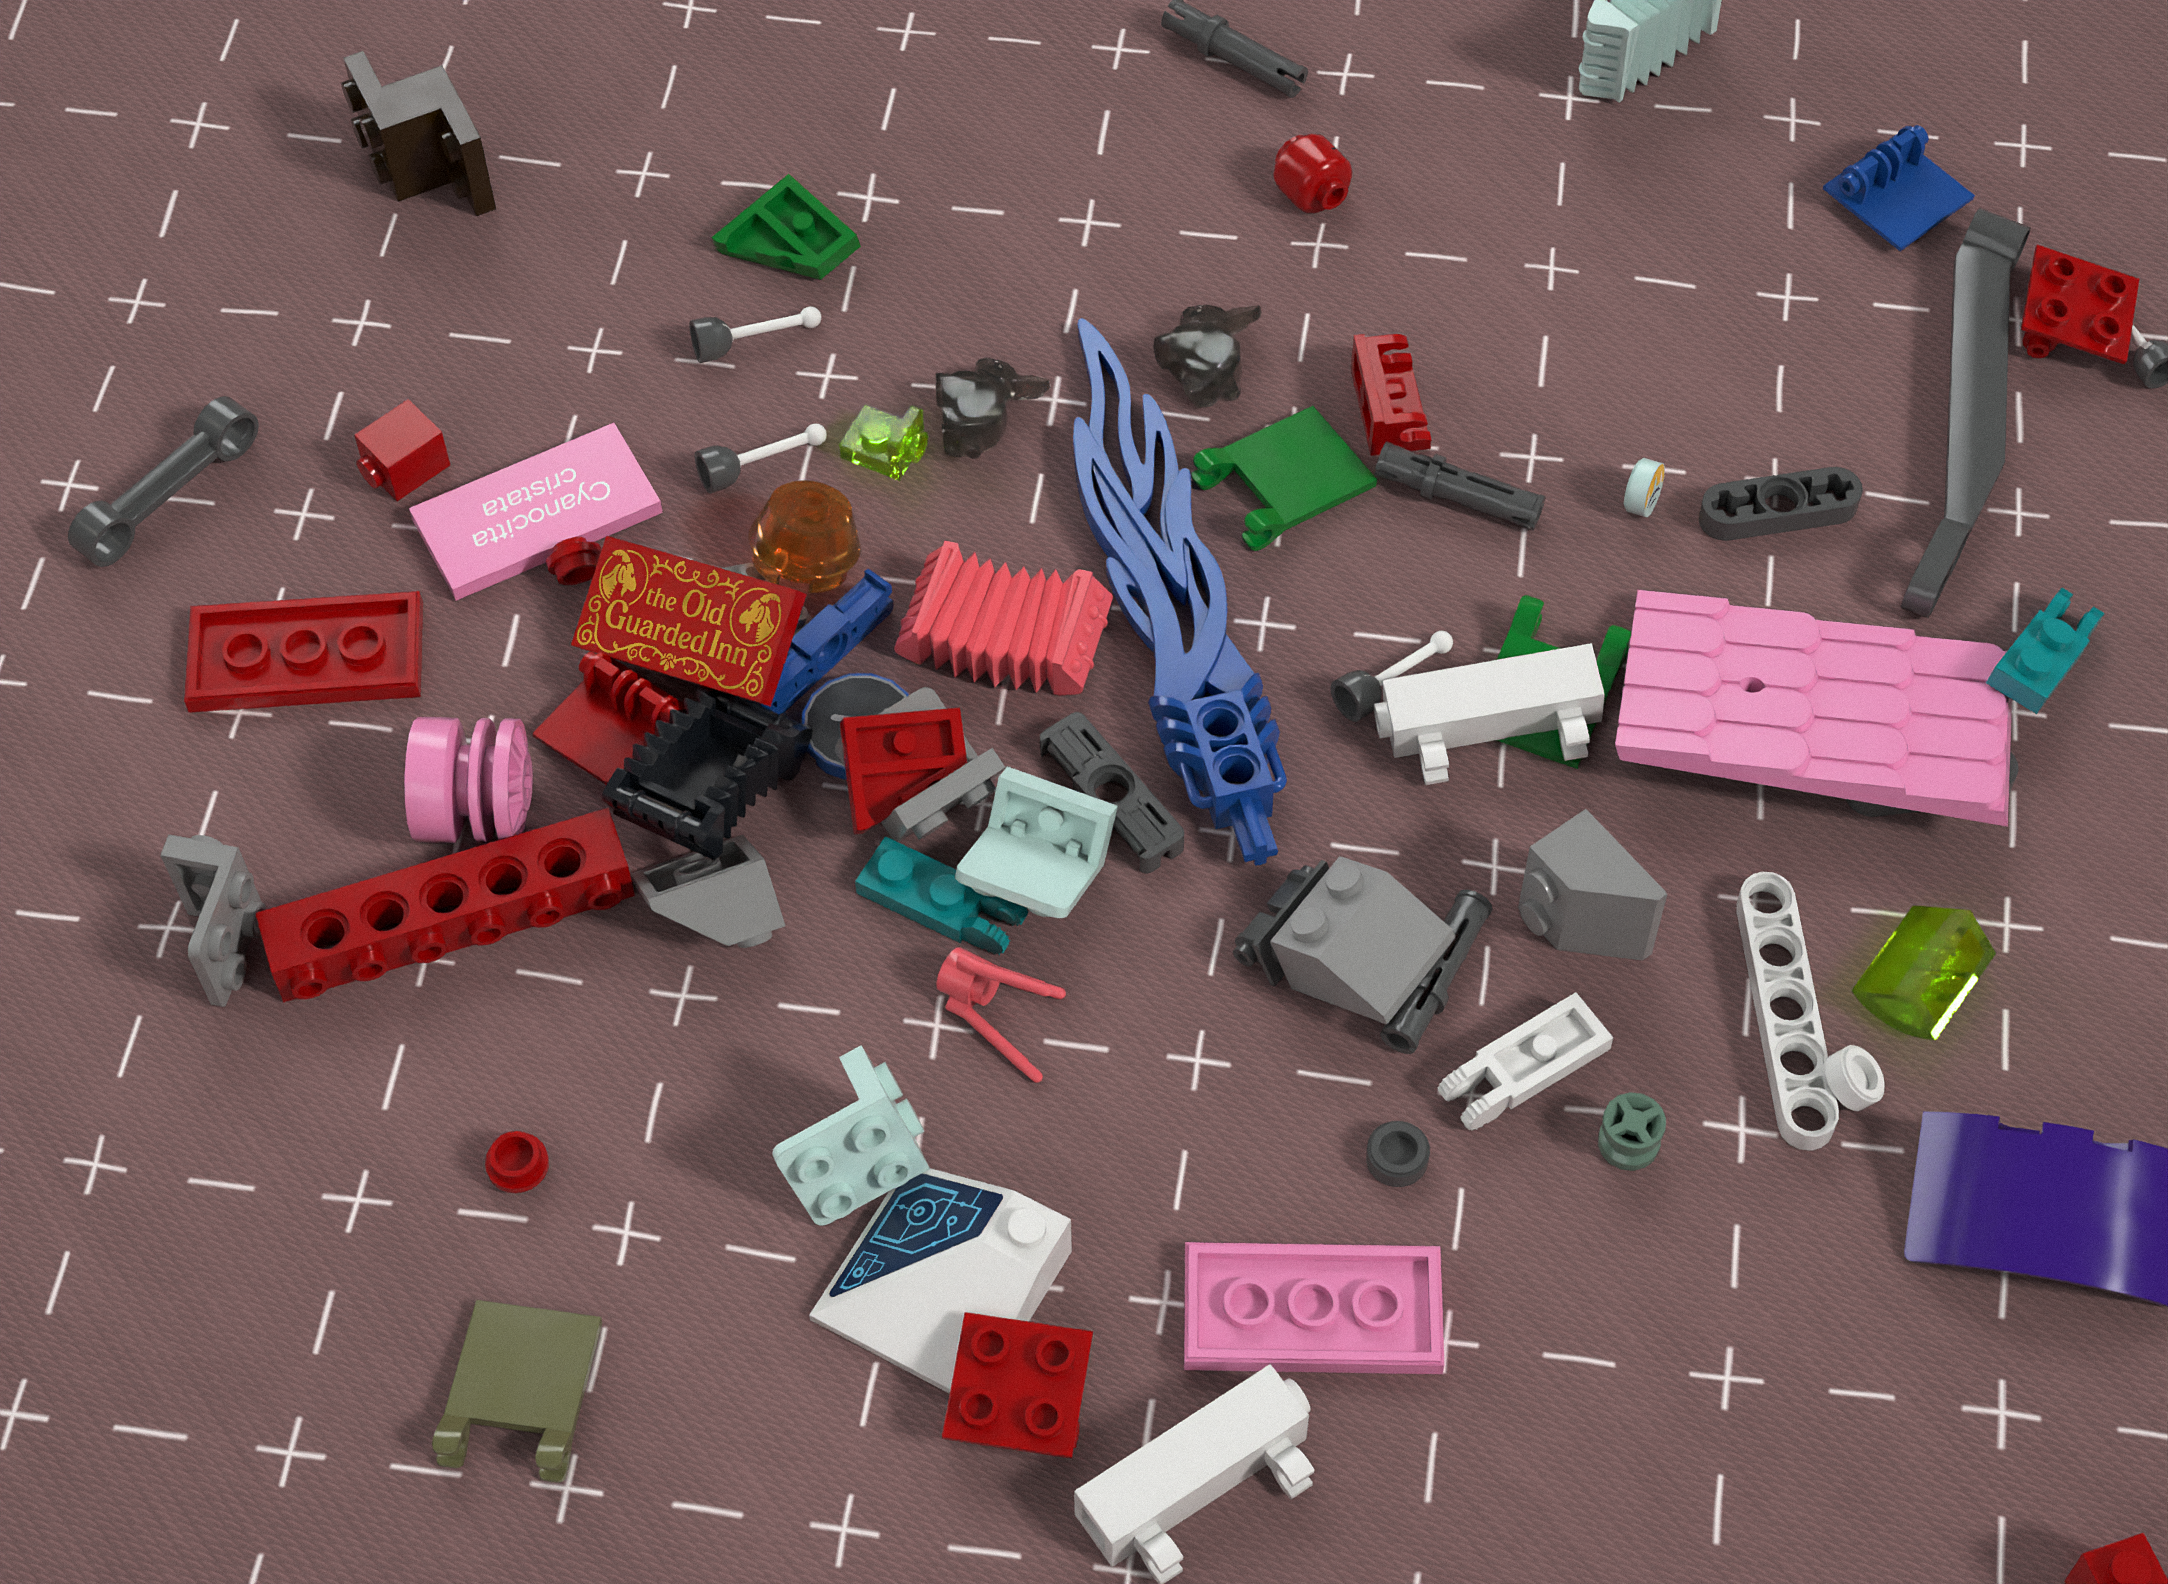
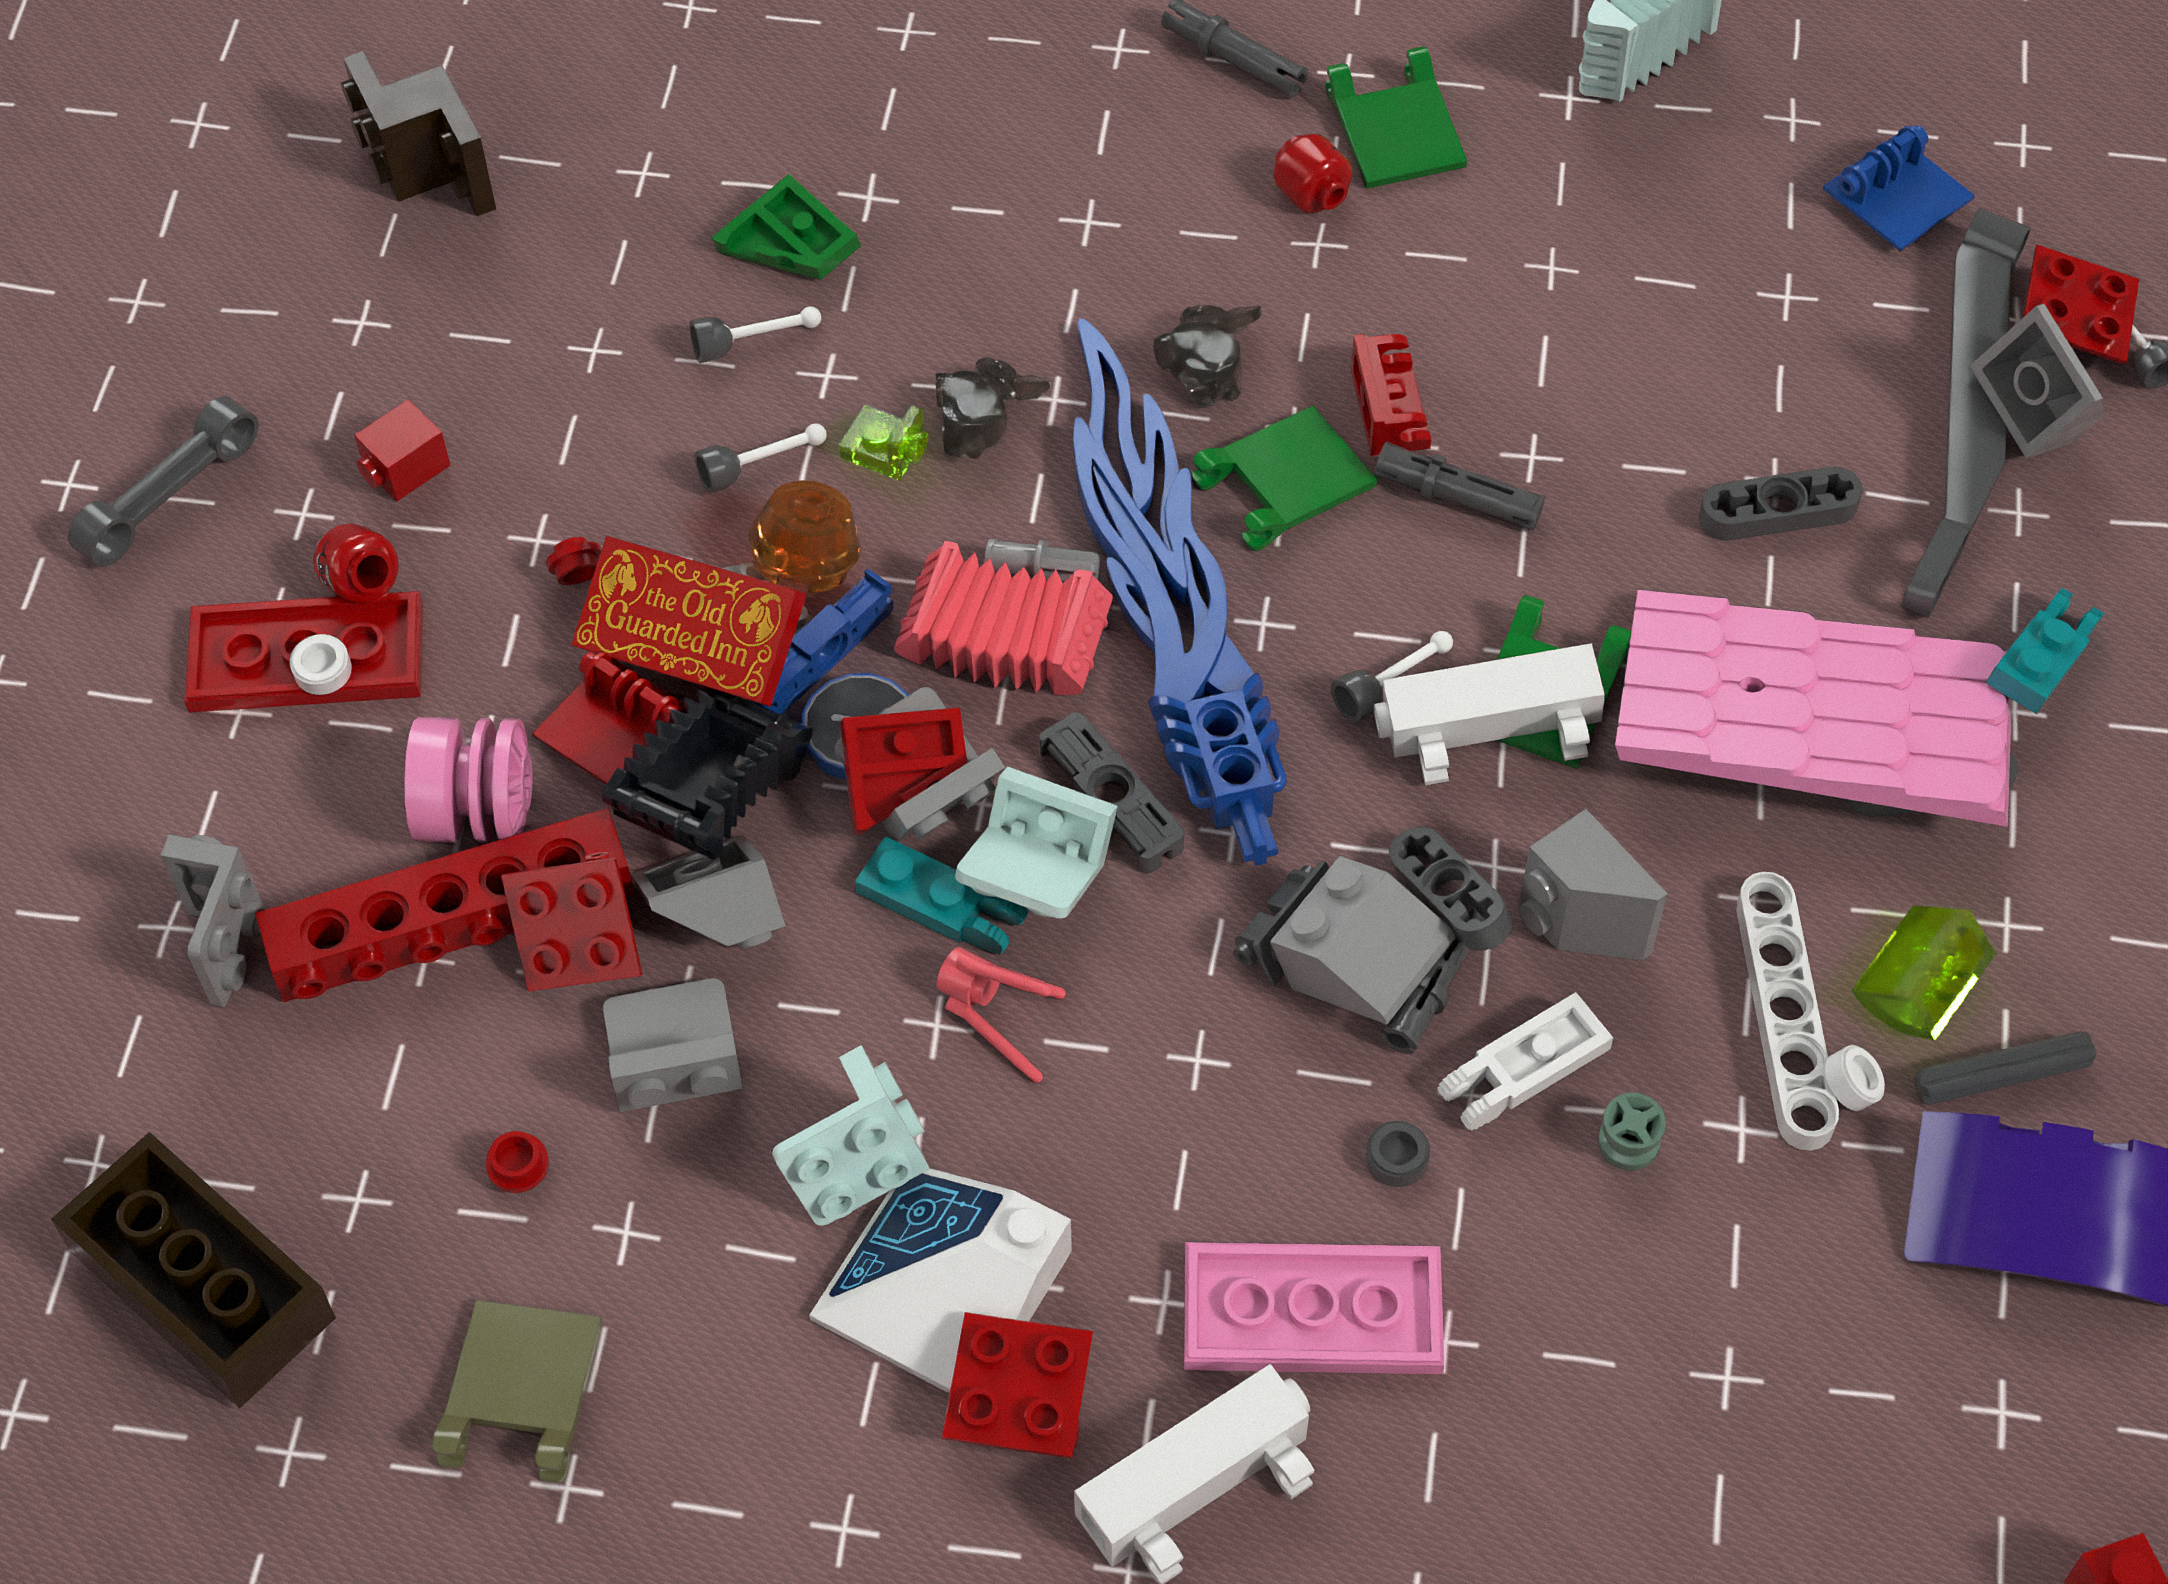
bright pink tile [409,423,663,601] -> none
light aqua tile [1624,458,1665,517] -> none
none -> dark brown brick [51,1132,336,1409]
none -> white tile [290,634,352,695]
none -> red head [313,523,399,604]
none -> red hinge [501,852,643,992]
none -> light grey bracket [603,978,743,1112]
none -> light grey axle [984,538,1100,583]
none -> green flag [1325,46,1467,189]
none -> dark grey beam [1389,827,1513,951]
none -> dark grey axle [1914,1031,2096,1105]
none -> light grey slope [1970,304,2105,459]

